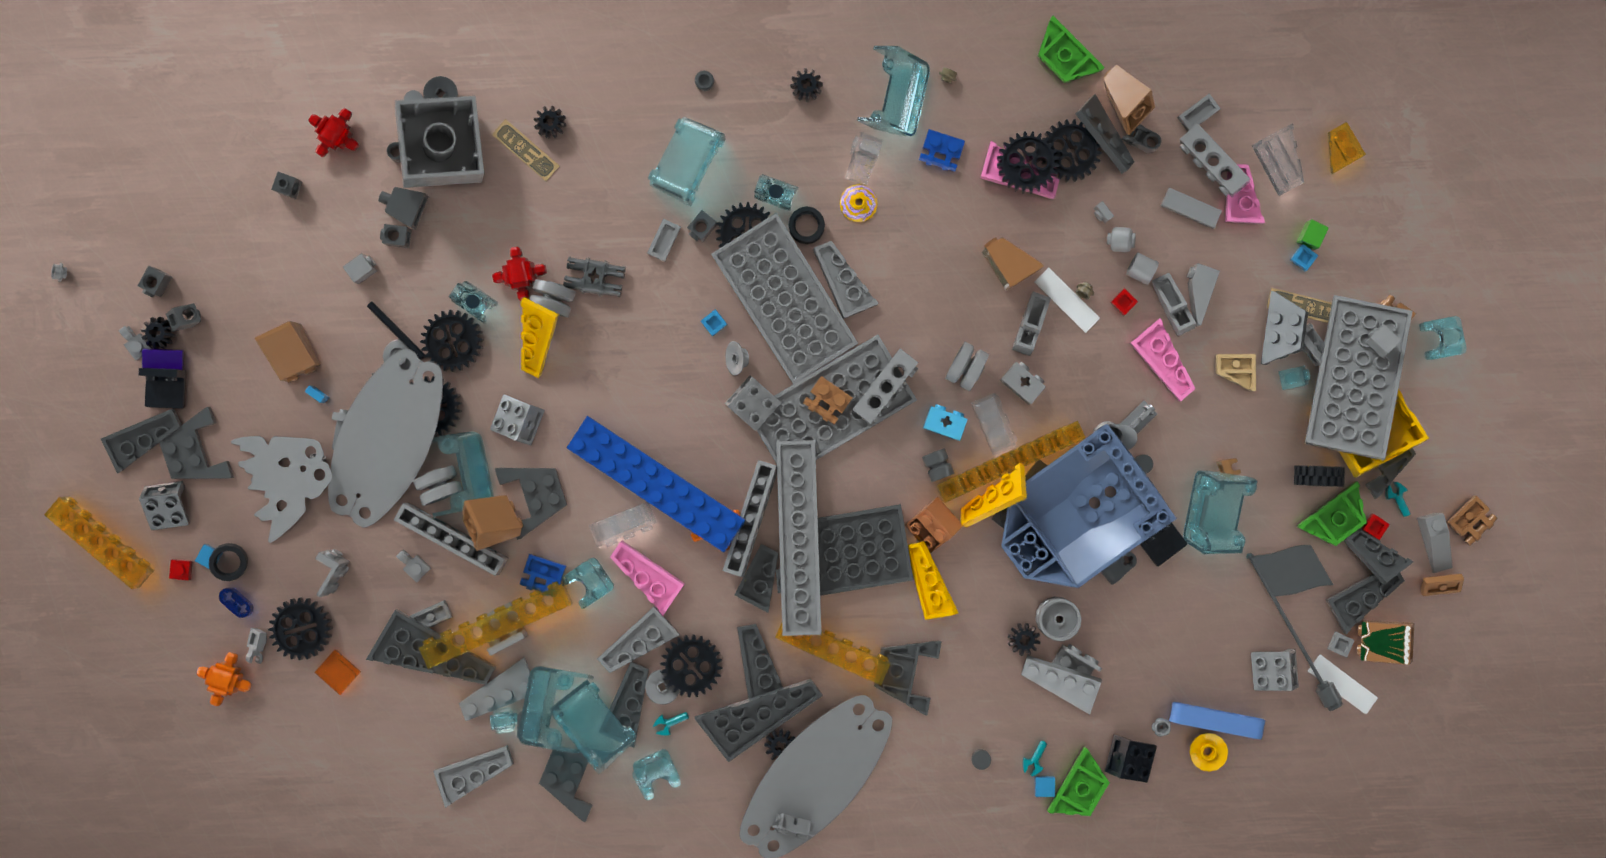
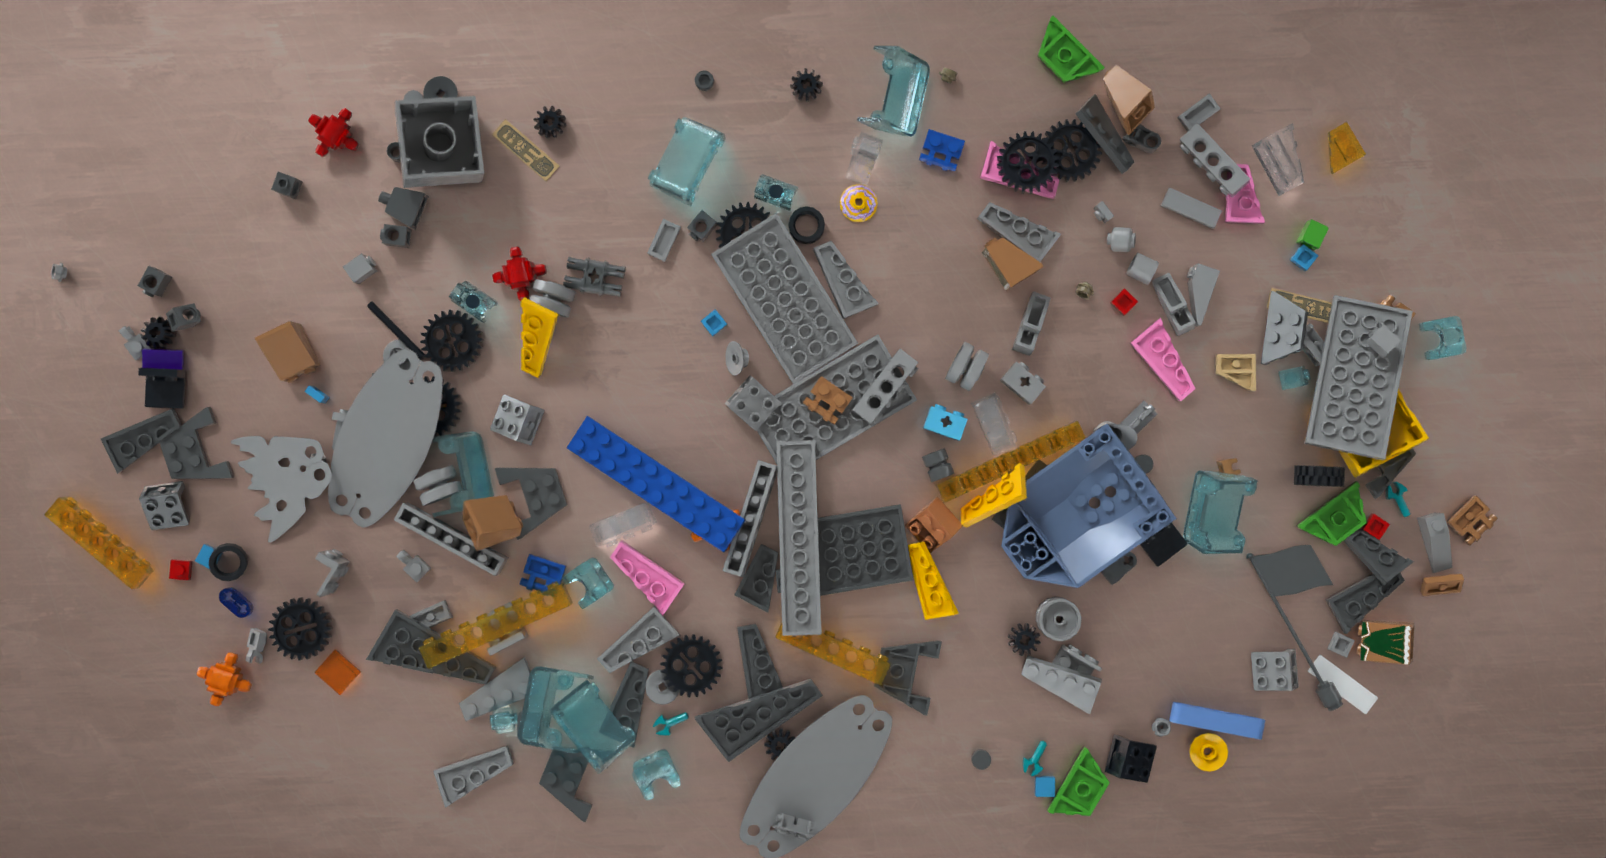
white sticker [1034,268,1100,333] -> none
none -> light grey wing [977,202,1061,262]

